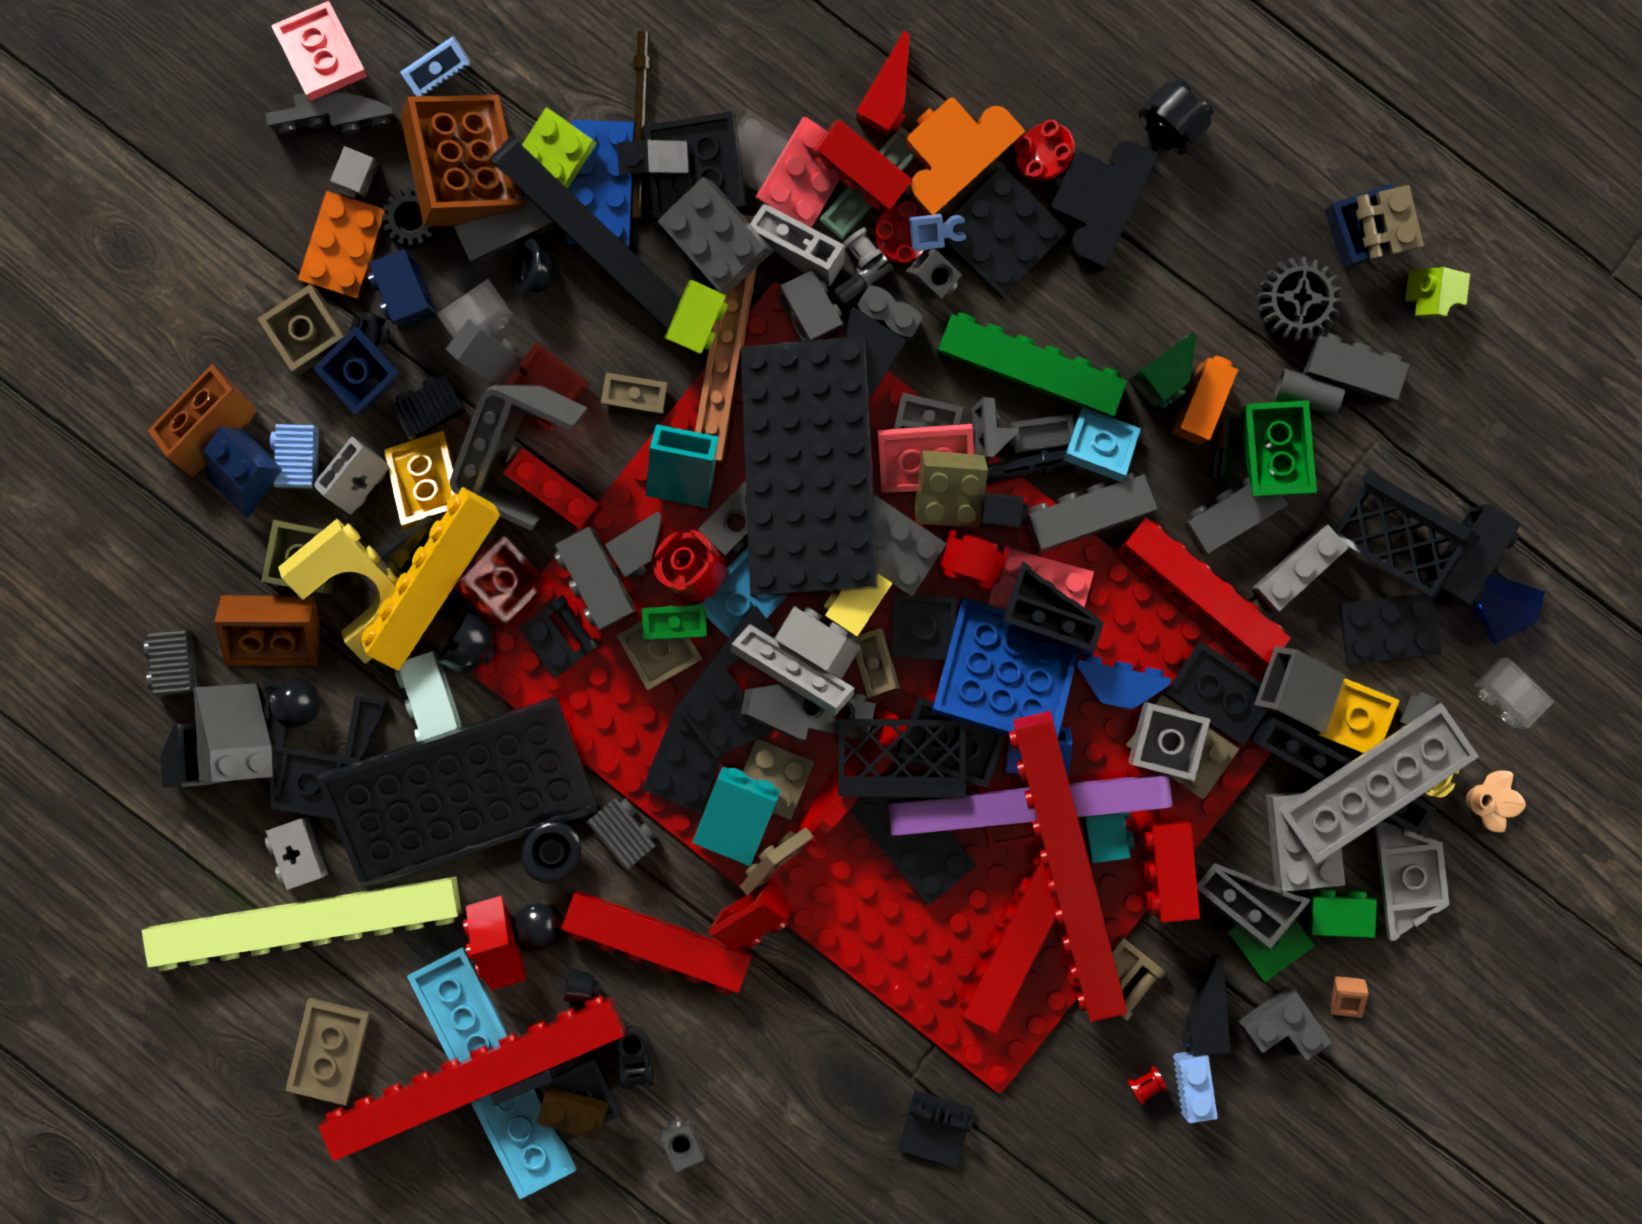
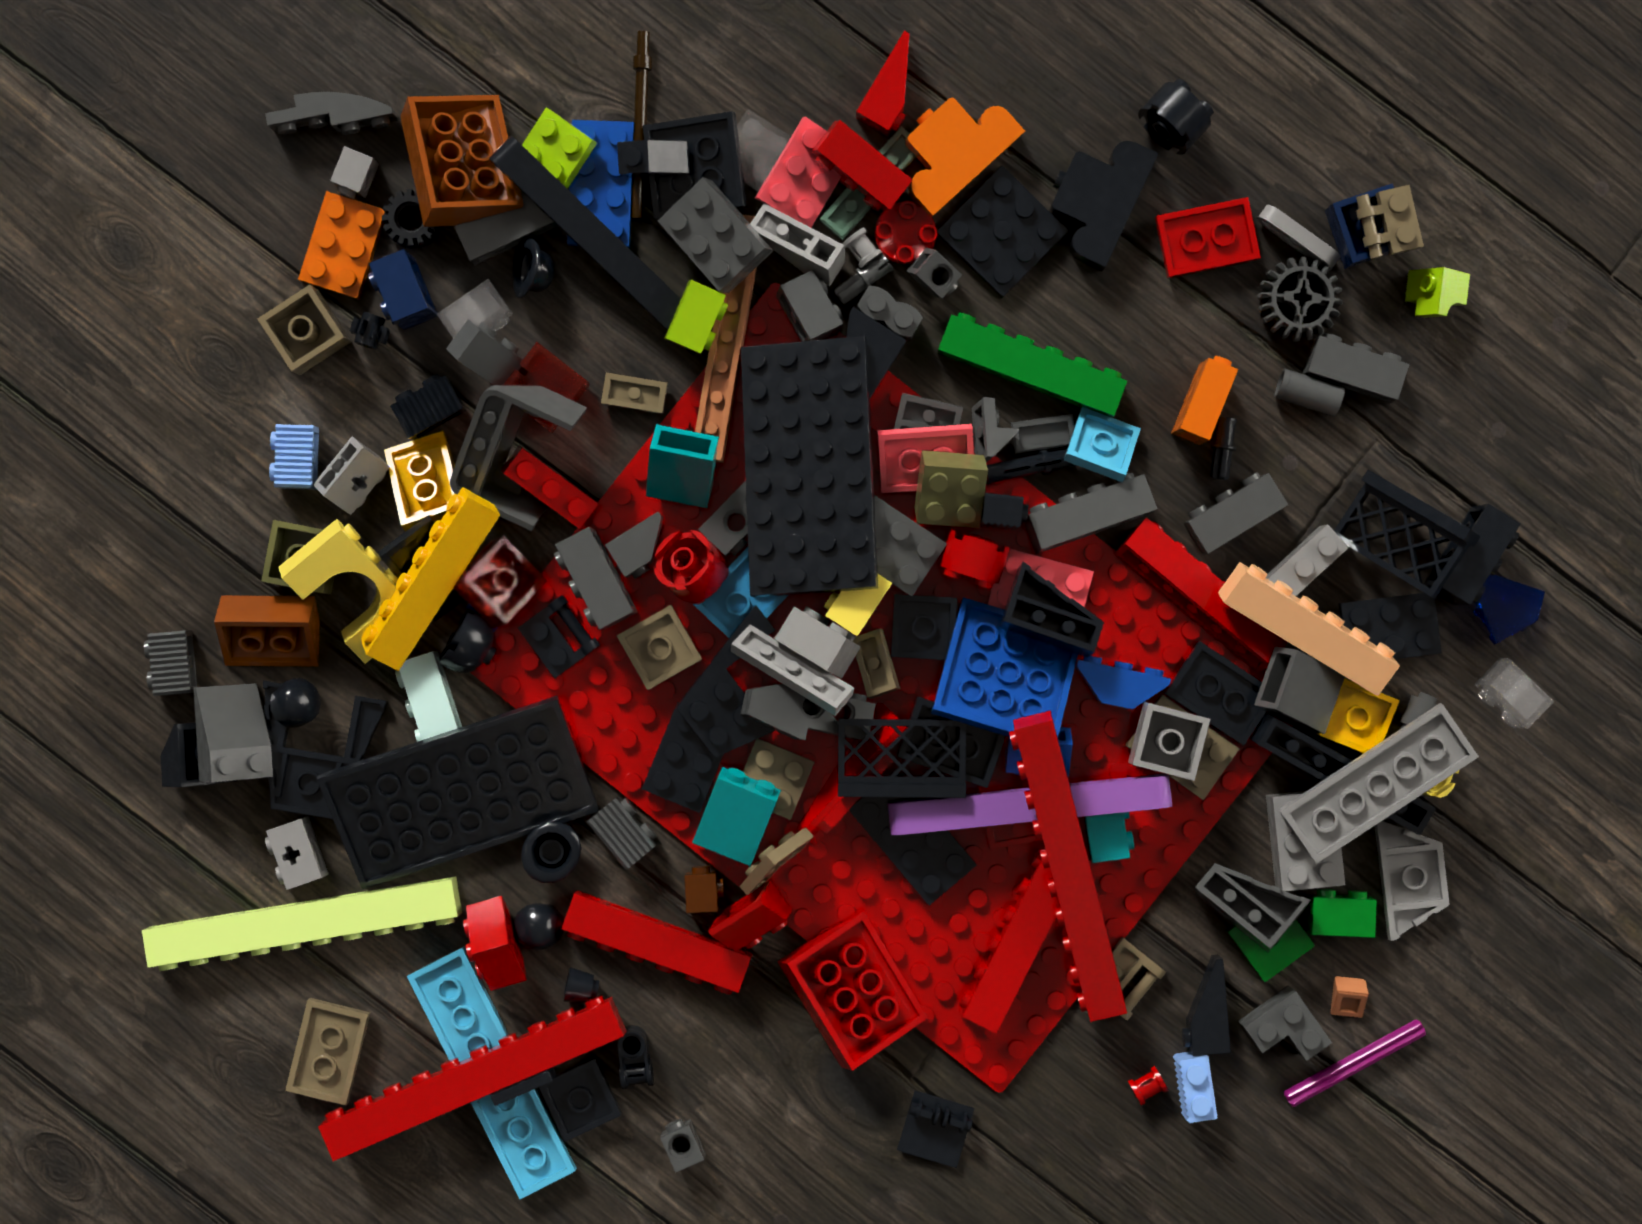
dark orange slope [148,364,258,477] -> none
dark blue slope [203,426,282,517] -> none
plate [271,1,367,102] -> none
dark blue slope [313,326,400,415] -> none
light blue brick [400,37,471,96] -> none
dark brown brick [536,1086,610,1141] -> none
green plate [642,605,707,640] -> none
medium blue plate [909,214,966,251] -> none
red dish [1014,120,1075,181] -> none
dark green slope [1129,332,1197,410] -> none
red brick [1140,818,1200,922] -> none
green slope [1240,400,1317,497] -> none
light nougat plate [1466,770,1526,832] -> none
none -> reddish brown brick [685,866,724,913]
none -> red slope [778,911,928,1071]
none -> red plate [1155,197,1261,279]
none -> light nougat brick [1218,562,1400,696]
none -> light grey beam [1257,205,1340,270]
none -> magenta axle [1284,1020,1426,1107]

